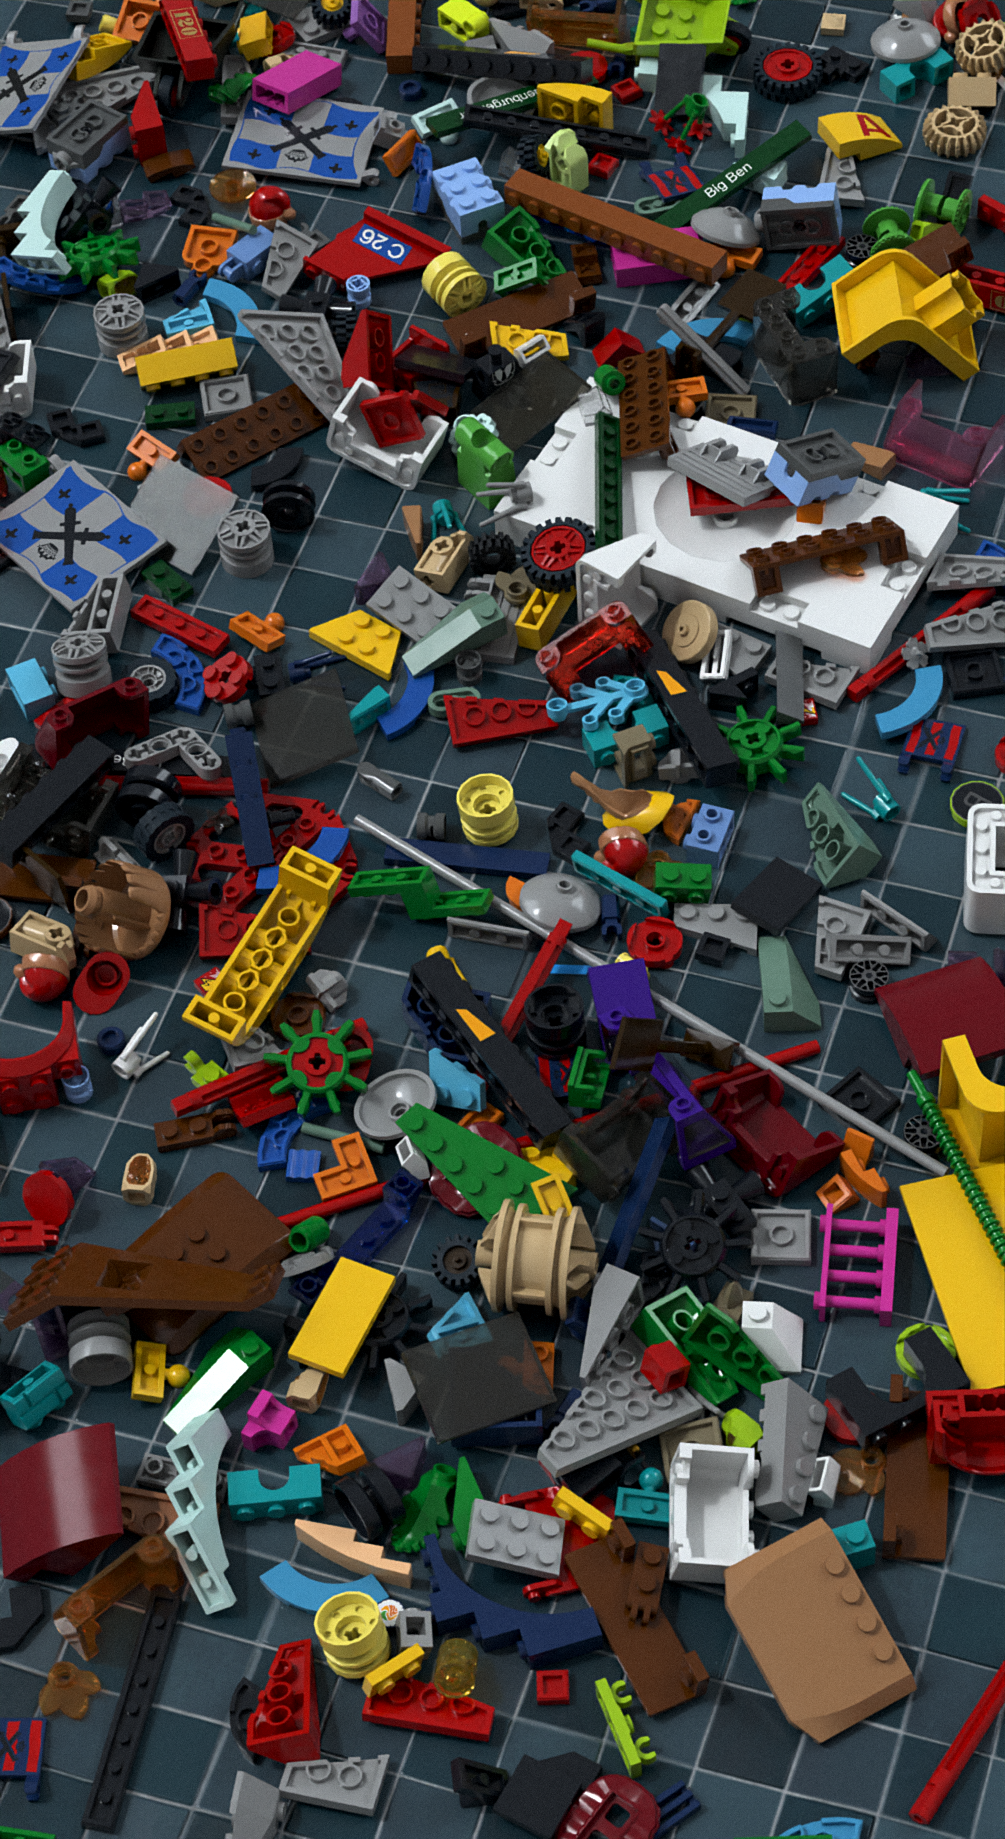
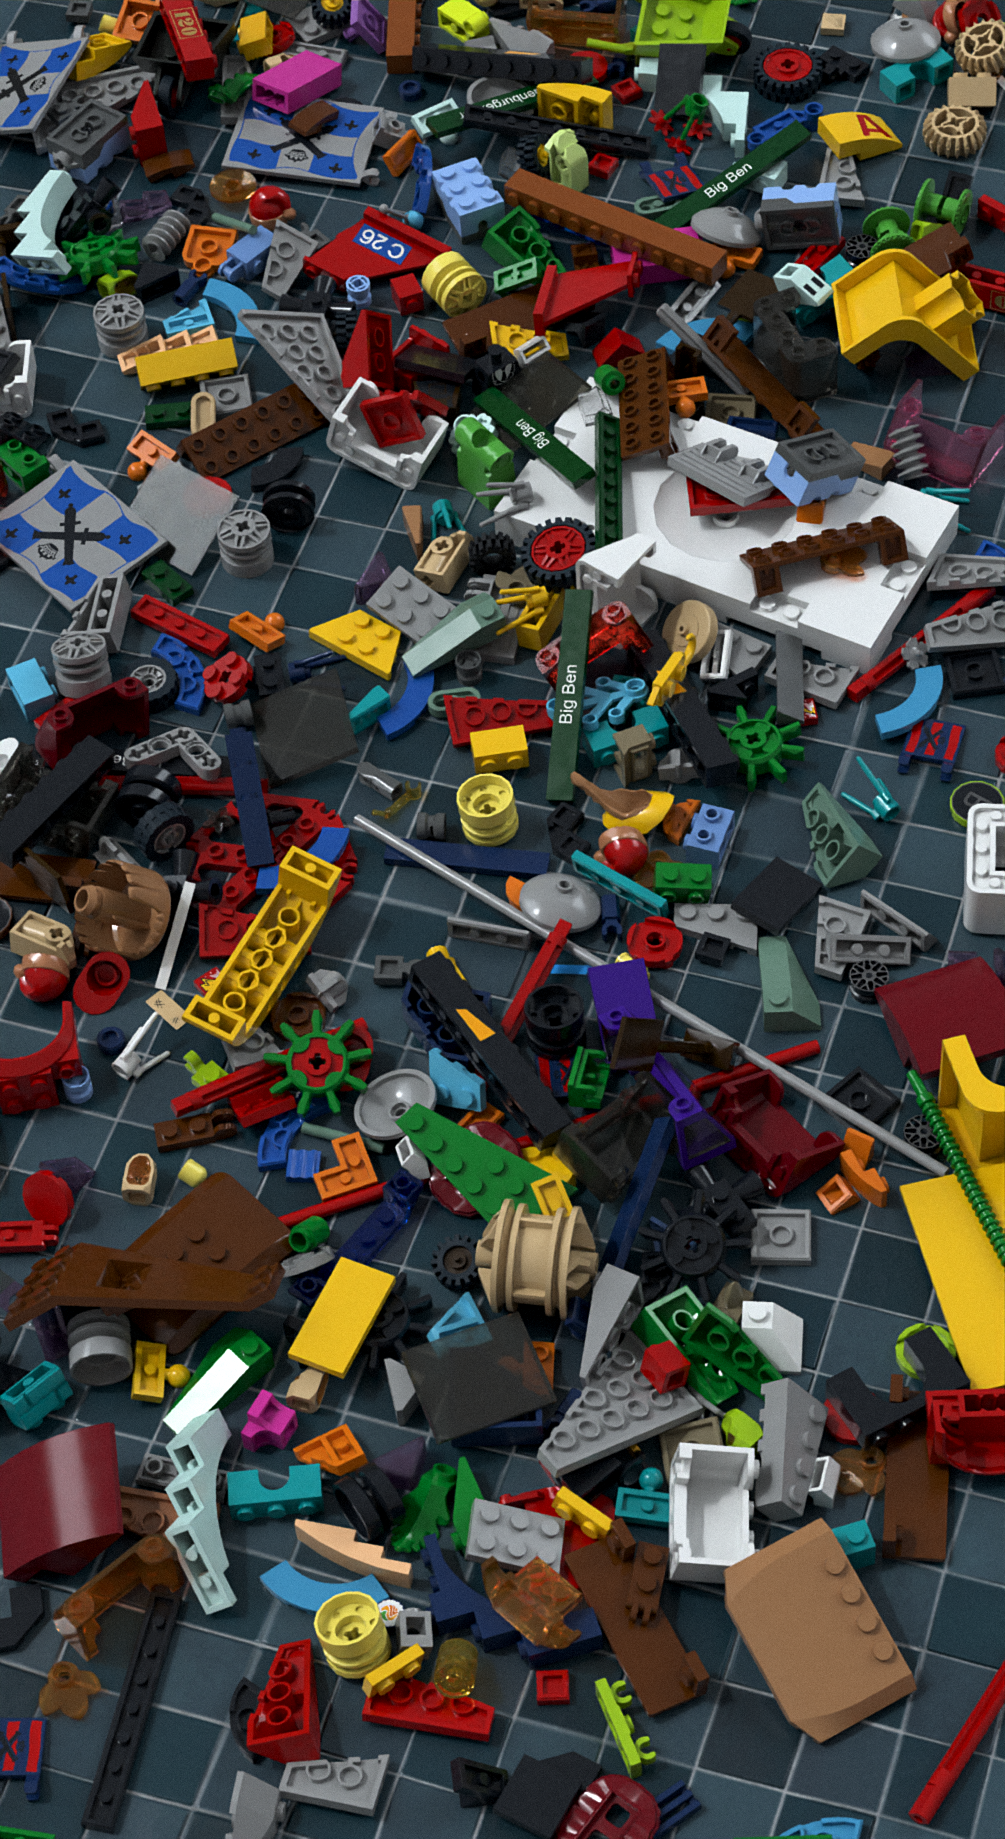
green bracket [347,866,494,920] -> none
dark pink fence [813,1203,899,1327] -> none
none -> light grey piece [142,210,191,261]
none -> tan sticker [146,990,186,1030]
none -> white sticker [155,881,196,990]
none -> light yellow piece [178,1159,207,1188]
none -> tan tile [191,392,216,434]
none -> reddish brown slope [288,100,340,137]
none -> clear yellow piece [372,781,422,819]
none -> dark grey plate [373,955,420,985]
none -> hinge [379,204,424,230]
none -> red brick [390,273,424,316]
none -> yellow brick [470,725,529,774]
none -> dark green tile [473,386,596,490]
none -> clear orange plate [481,1556,582,1649]
none -> yellow plant [495,585,550,636]
none -> red piece [533,251,643,336]
none -> dark green tile [546,589,594,803]
none -> yellow plate [647,633,696,707]
none -> reddish brown bracket [701,315,824,438]
none -> blue plate [747,102,823,152]
none -> light aqua slope [773,263,834,307]
none -> light grey piece [888,424,930,480]

